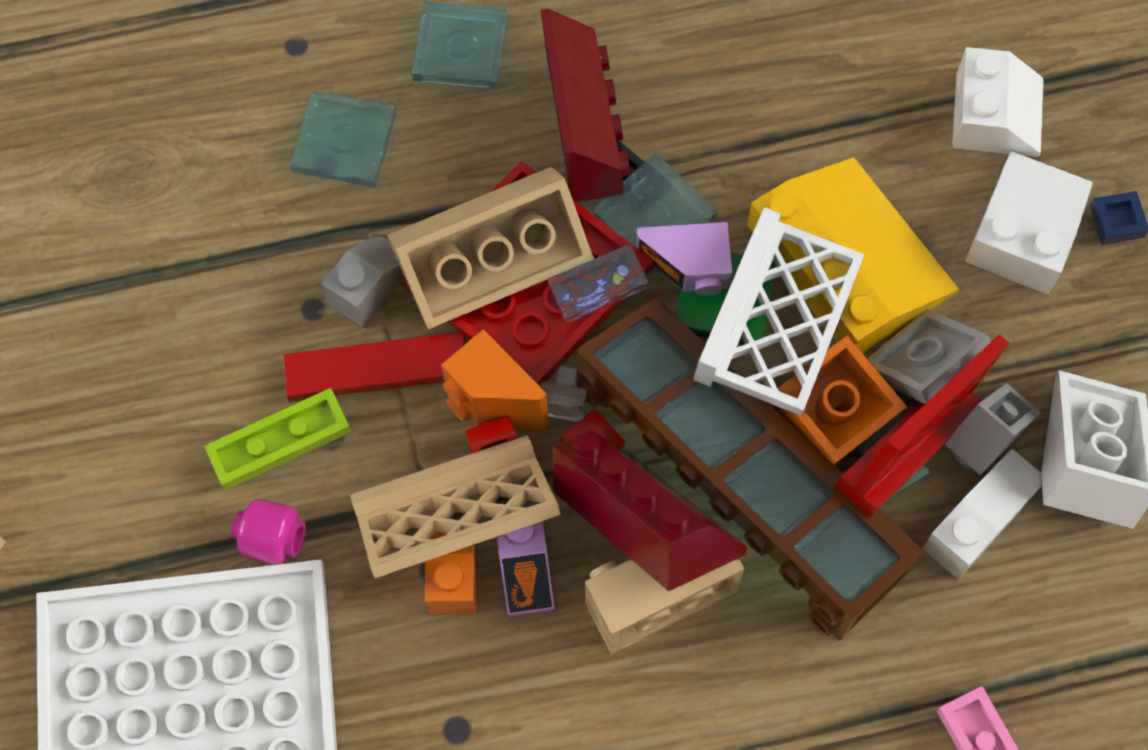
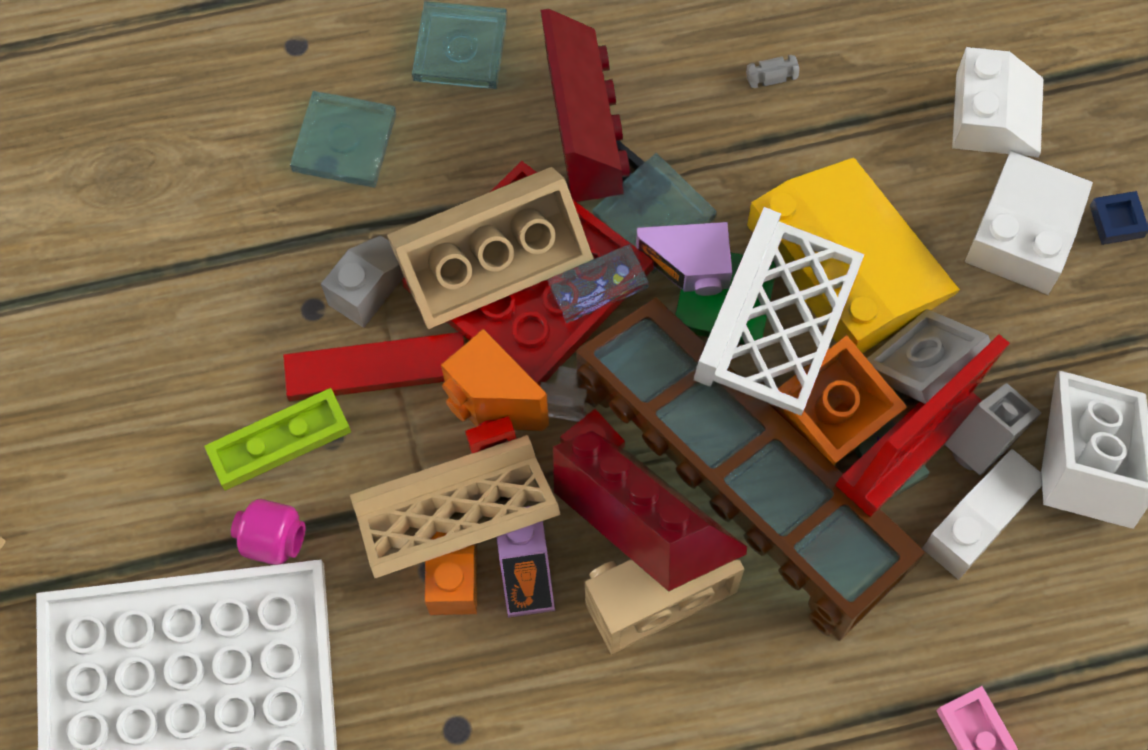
none -> light grey piece [746,55,799,88]

